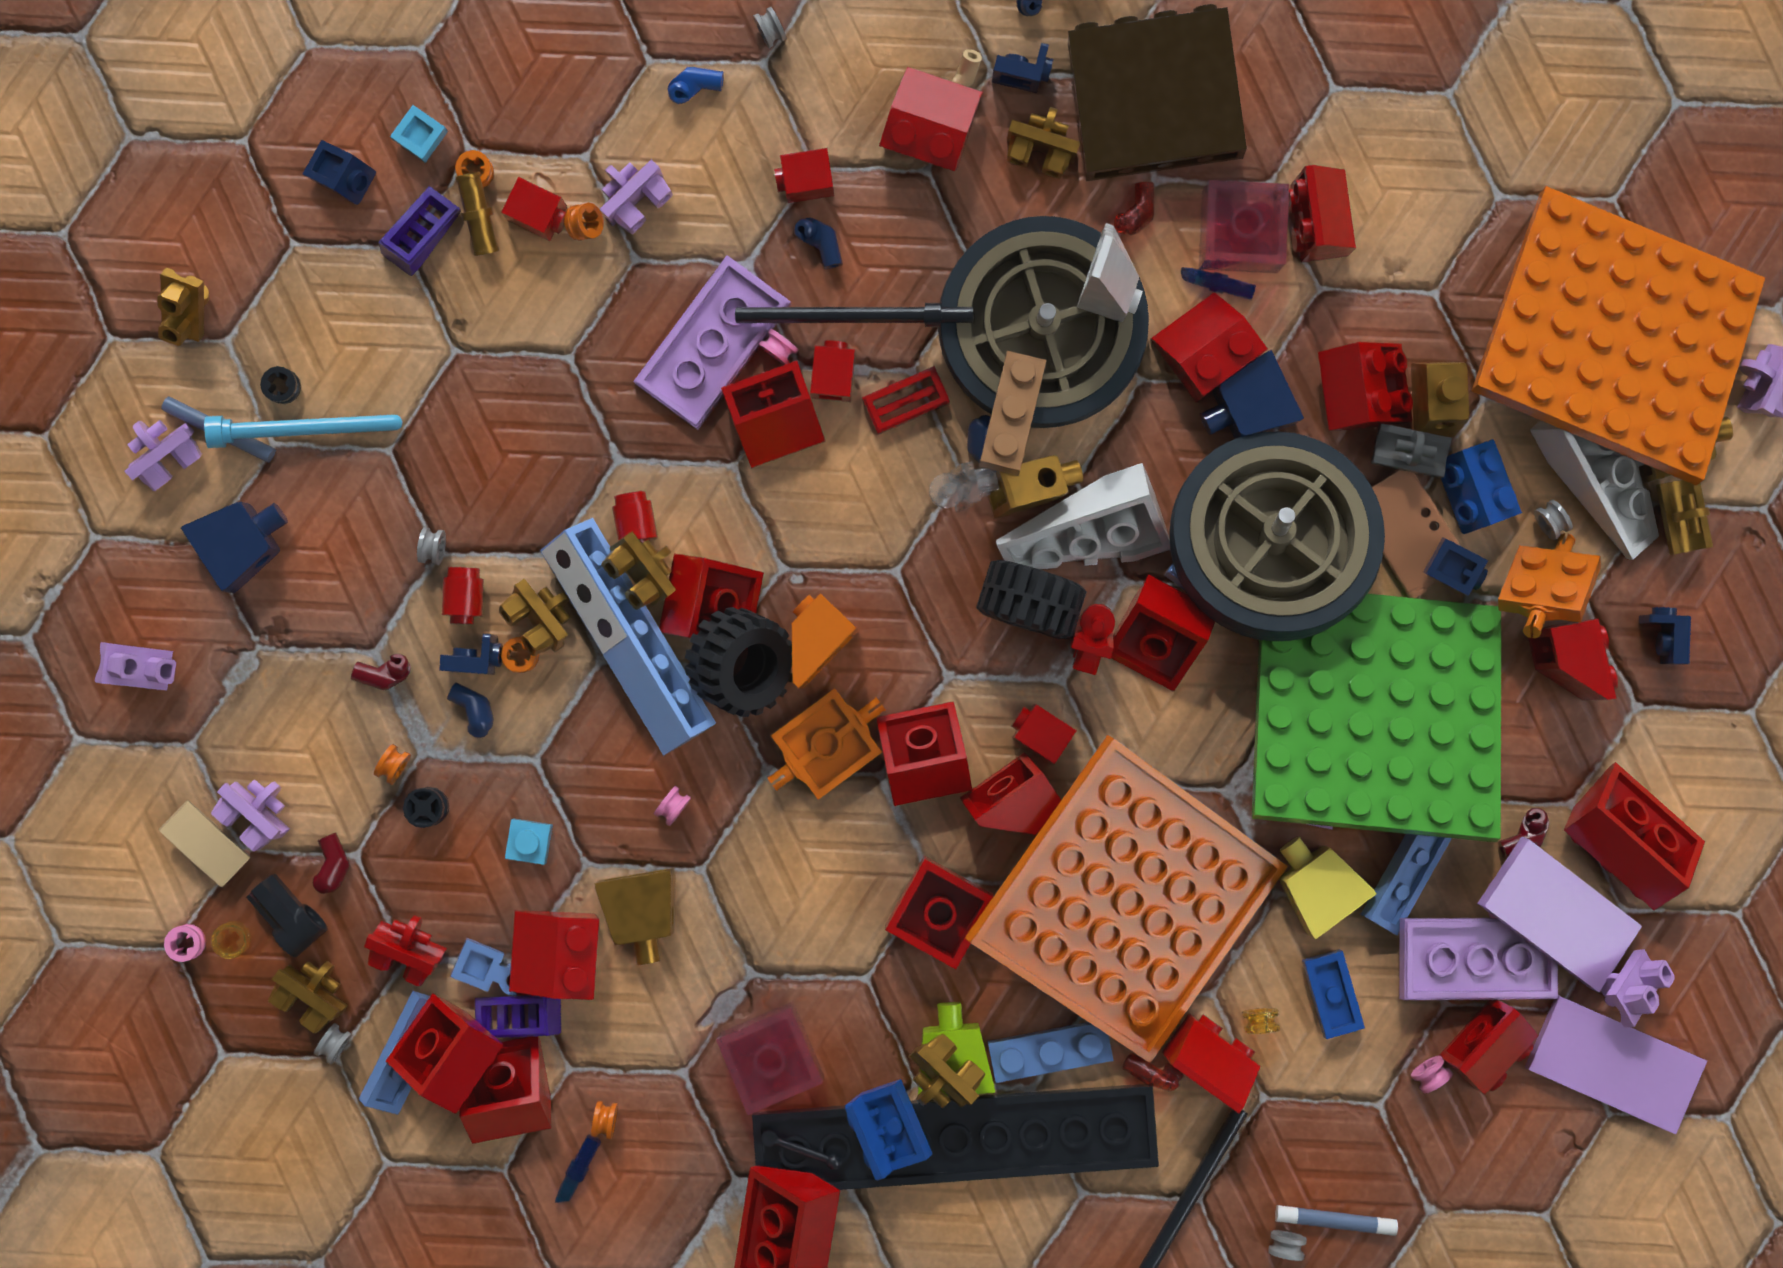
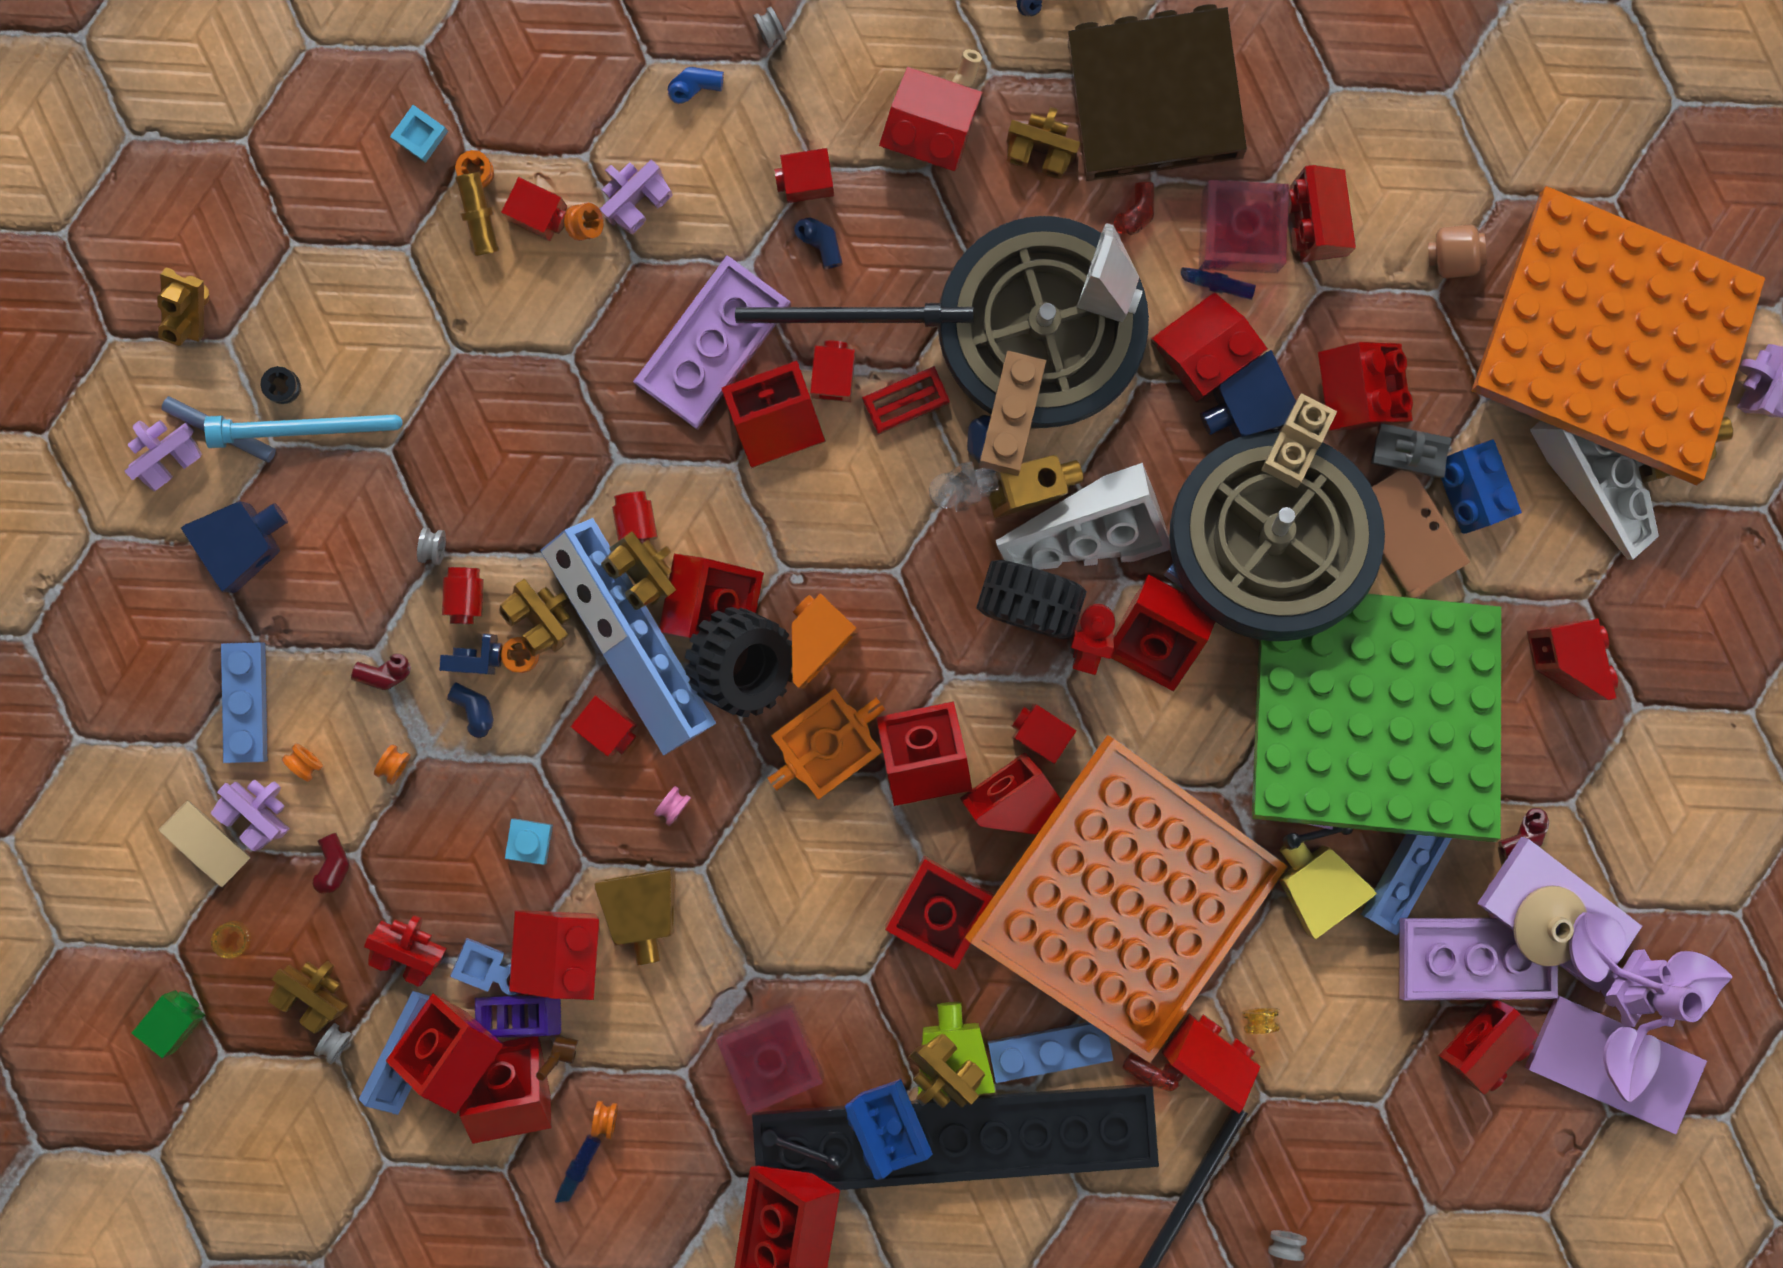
lavender hips [95,642,176,691] -> none
bright pink bush [164,924,206,962] -> none
black piece [246,874,328,957] -> none
dark blue bracket [303,140,376,205] -> none
dark purple slope [378,186,461,276] -> none
black wheel [403,787,449,828] -> none
bright pink bush [758,329,799,365] -> none
dark blue bracket [992,43,1054,93] -> none
sand blue bar [1275,1205,1398,1236] -> none
blue plate [1302,949,1365,1039] -> none
pearl gold torso [1411,362,1469,437] -> none
bright pink bush [1411,1056,1453,1093] -> none
dark blue bracket [1423,537,1488,596] -> none
orange plate [1498,533,1601,638] -> none
light grey bush [1534,500,1573,540] -> none
red slope [1564,762,1705,910] -> none
dark blue bracket [1639,607,1691,665] -> none
pearl gold hips [1656,480,1713,555] -> none
none -> green brick [132,990,206,1059]
none -> medium blue plate [221,642,268,763]
none -> orange bush [282,743,323,782]
none -> reddish brown hand [536,1036,578,1081]
none -> red brick [570,695,638,757]
none -> tan slope [1261,393,1337,488]
none -> black hinge [1283,827,1354,850]
none -> nougat head [1428,224,1487,278]
none -> tan dish [1513,886,1587,966]
none -> lavender plant [1569,912,1732,1102]

